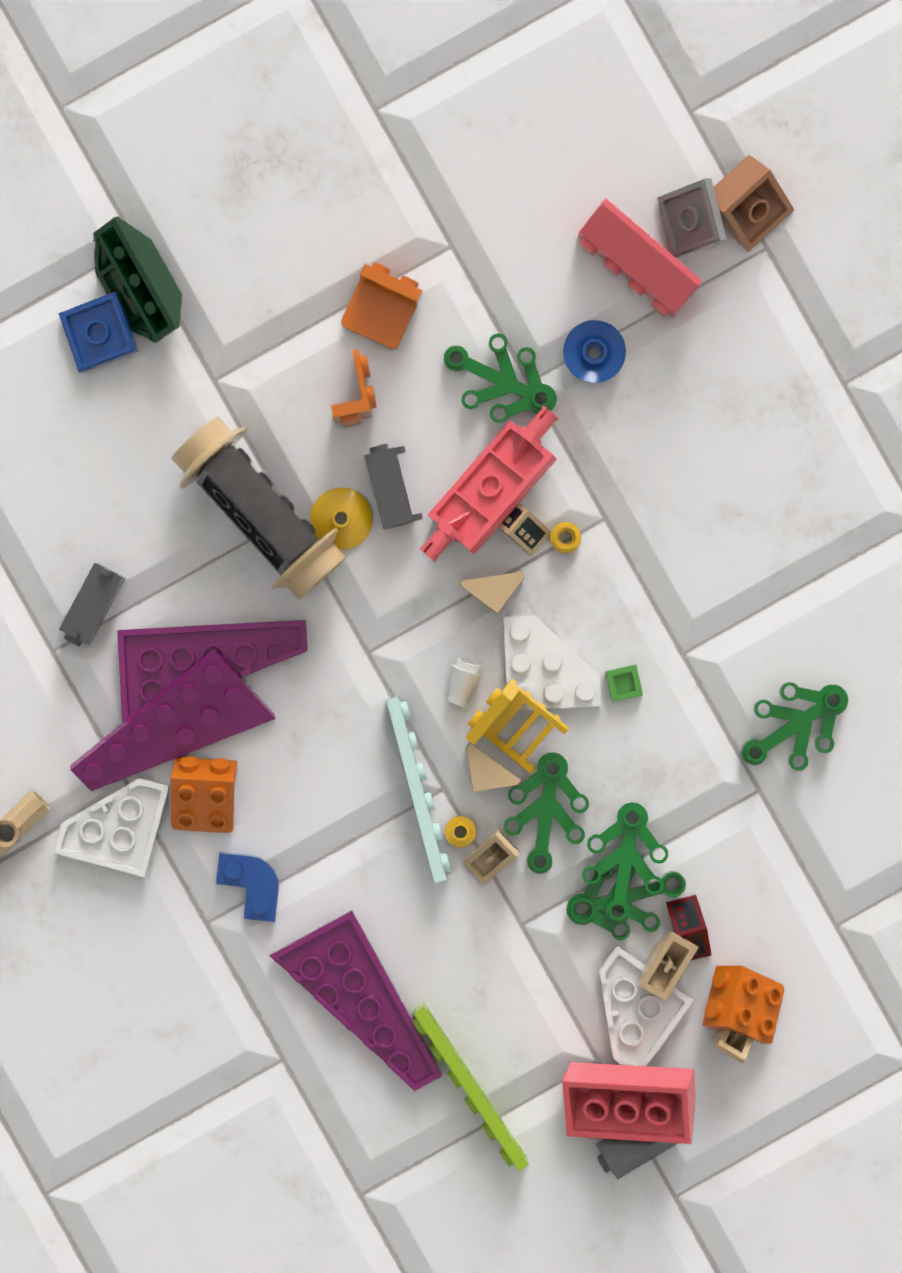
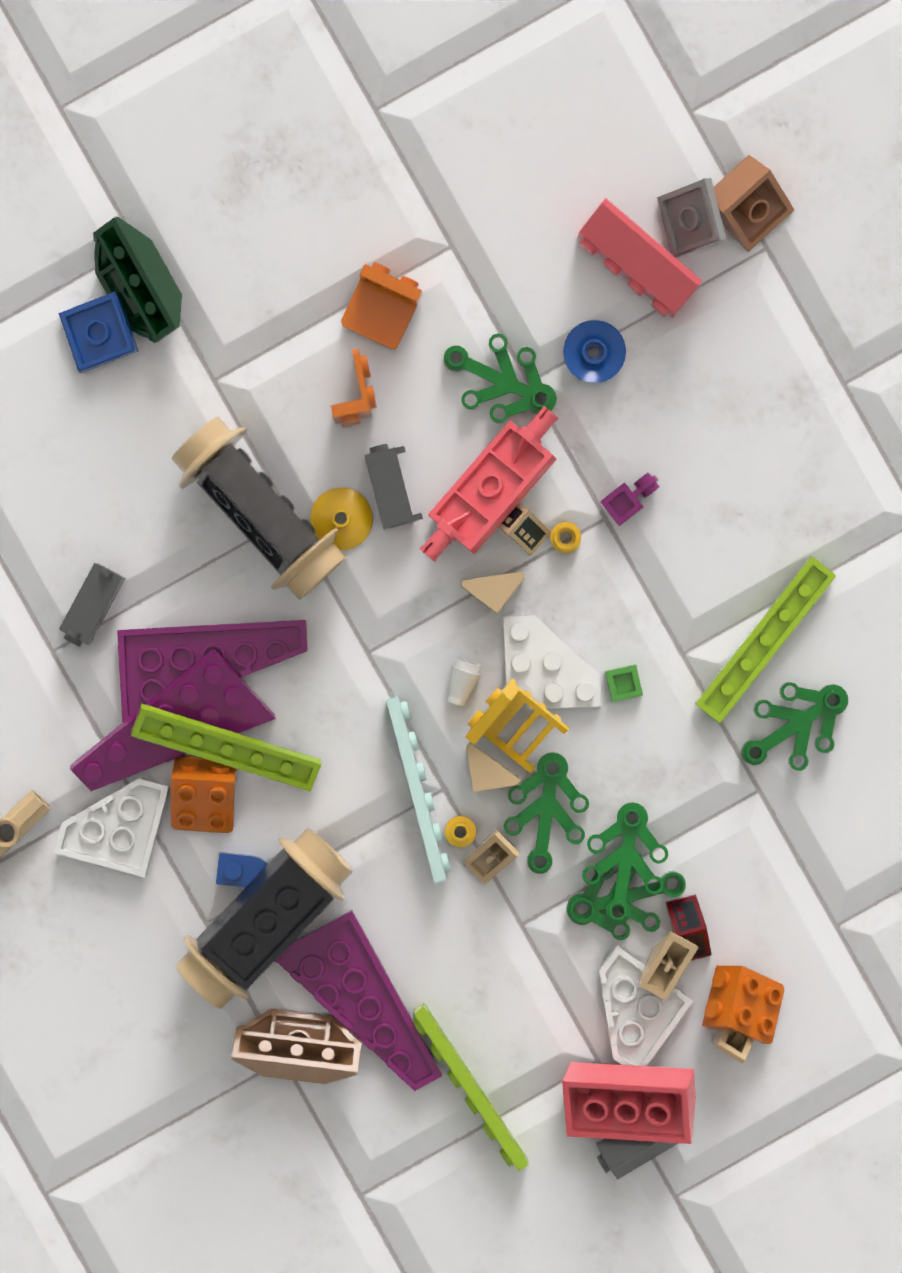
none -> lime plate [131,704,322,792]
none -> black brick [175,828,353,1009]
none -> medium nougat wedge [231,1009,361,1084]
none -> magenta plate [600,472,660,526]
none -> lime plate [694,556,837,723]

